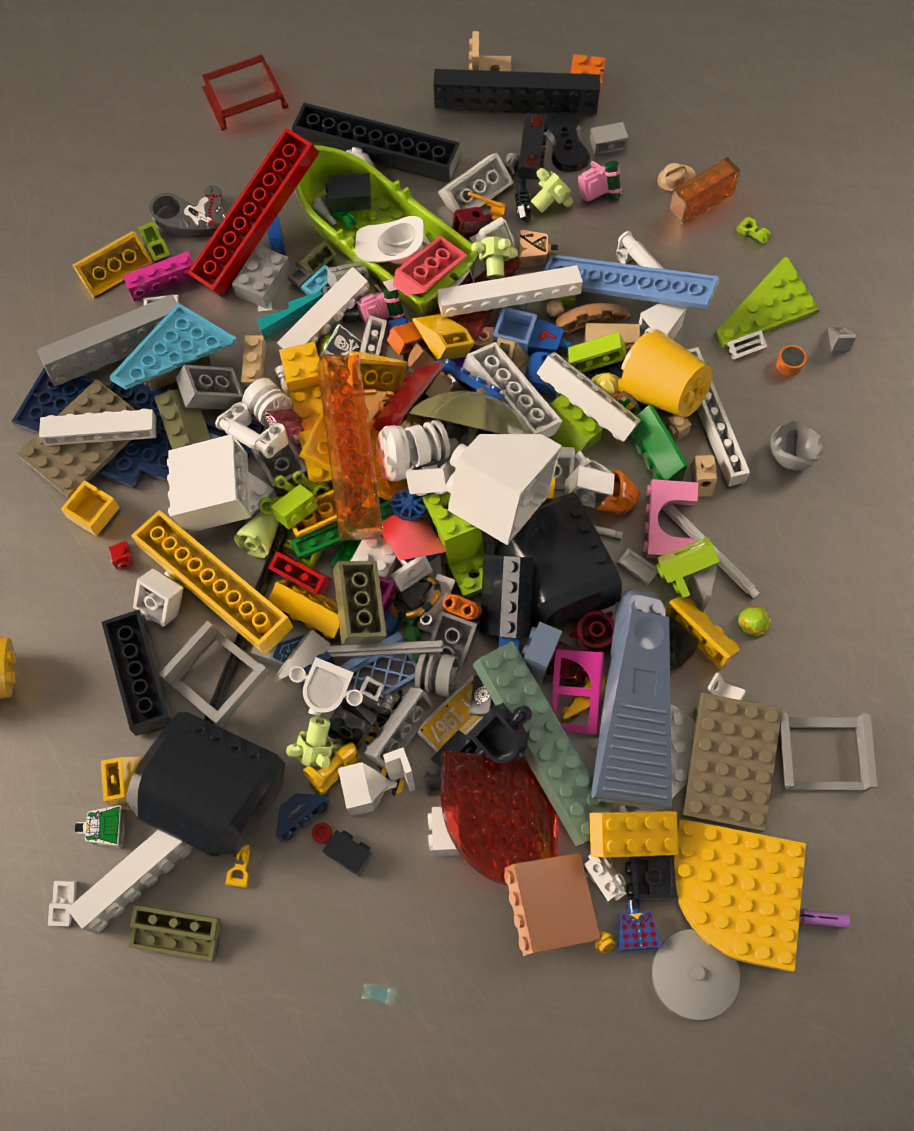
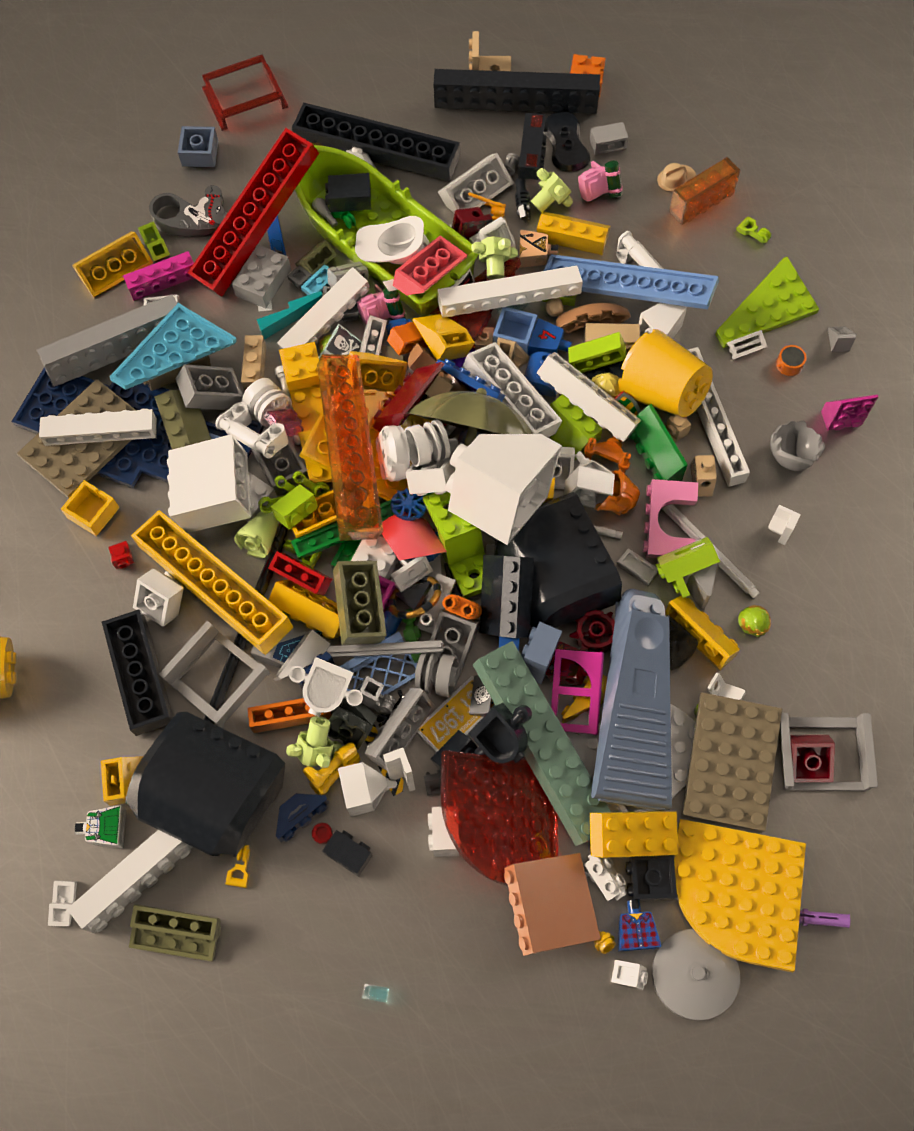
none -> sand blue brick [178,126,218,167]
none -> orange brick [247,698,332,733]
none -> yellow slope [537,211,611,255]
none -> orange axle [584,436,631,473]
none -> white bracket [612,960,648,990]
none -> white panel [768,505,801,545]
none -> dark red slope [790,735,835,783]
none -> dark pink slope [821,395,878,430]

